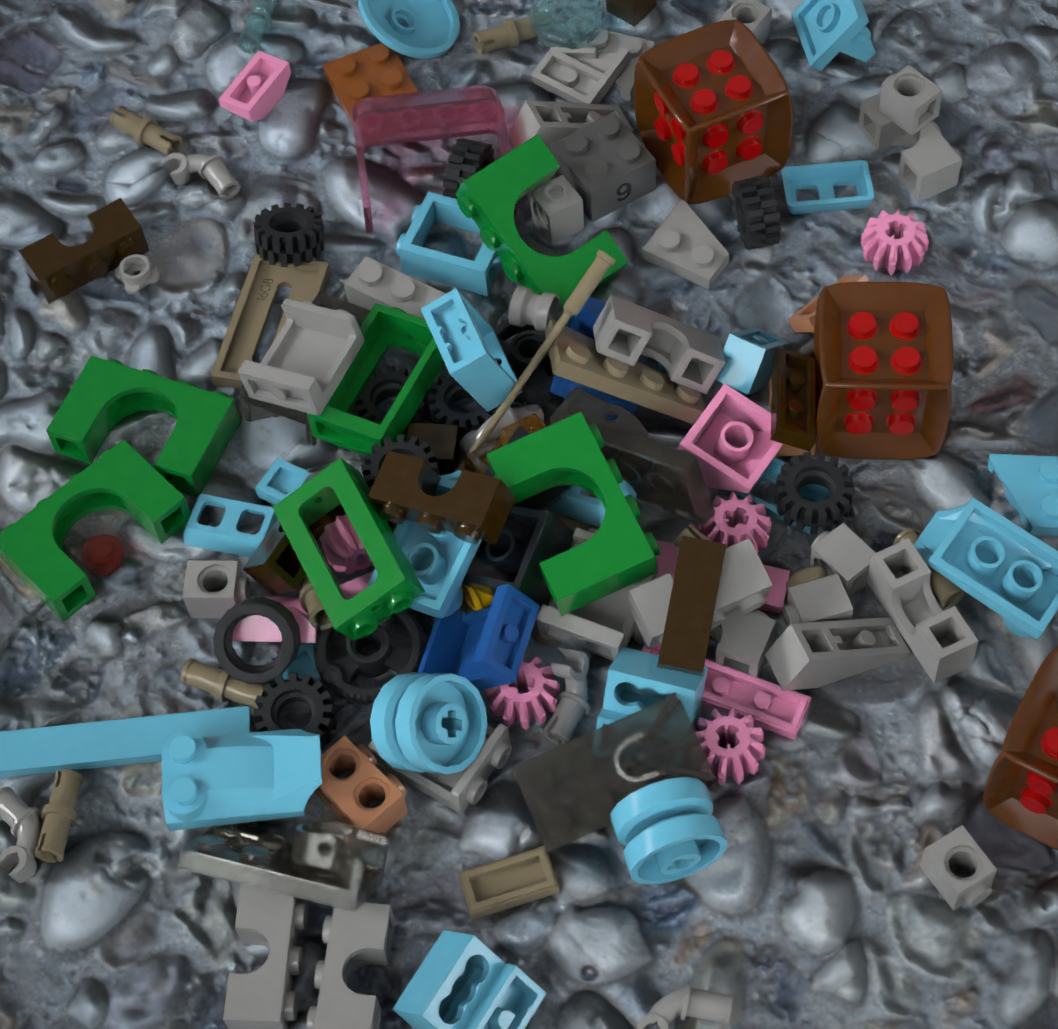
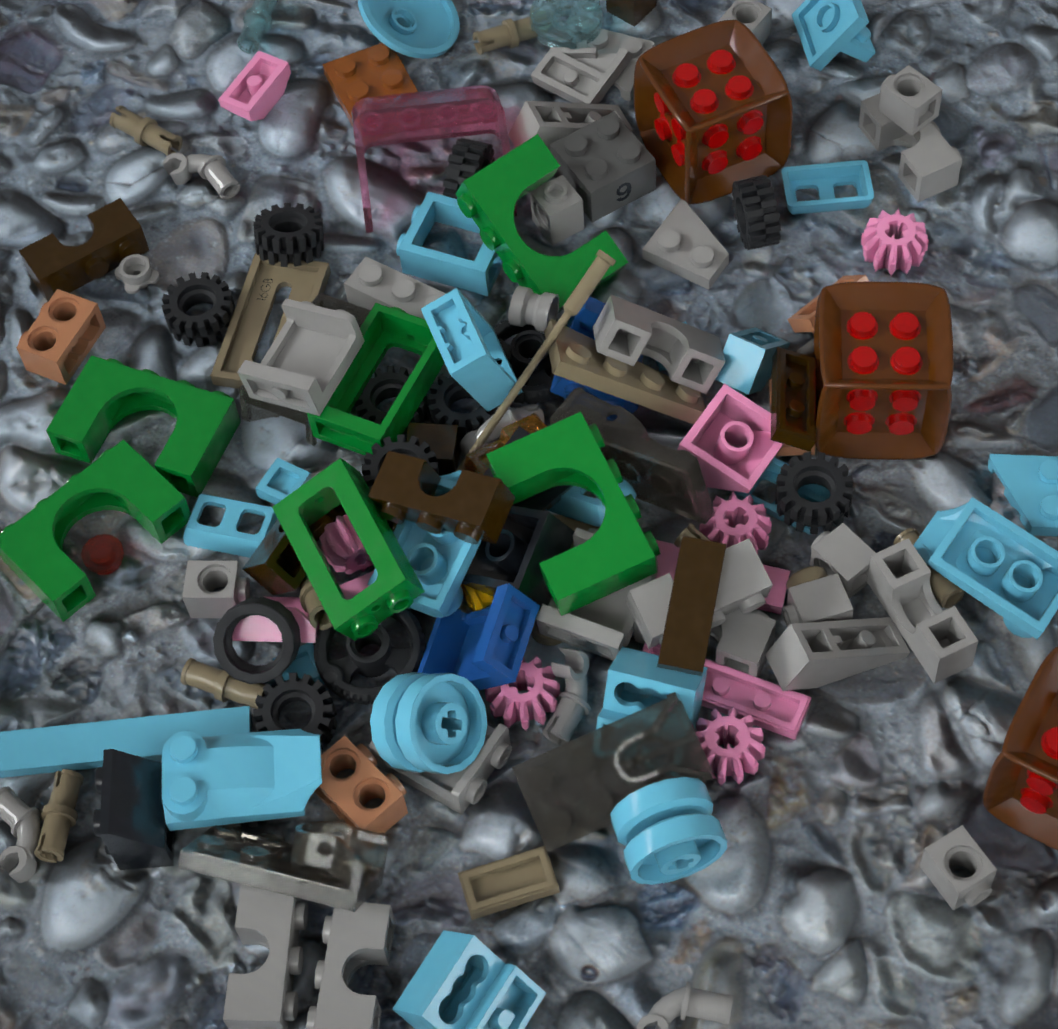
none -> nougat brick [16,289,106,385]
none -> black slope [93,749,175,870]
none -> black tyre [162,272,235,347]

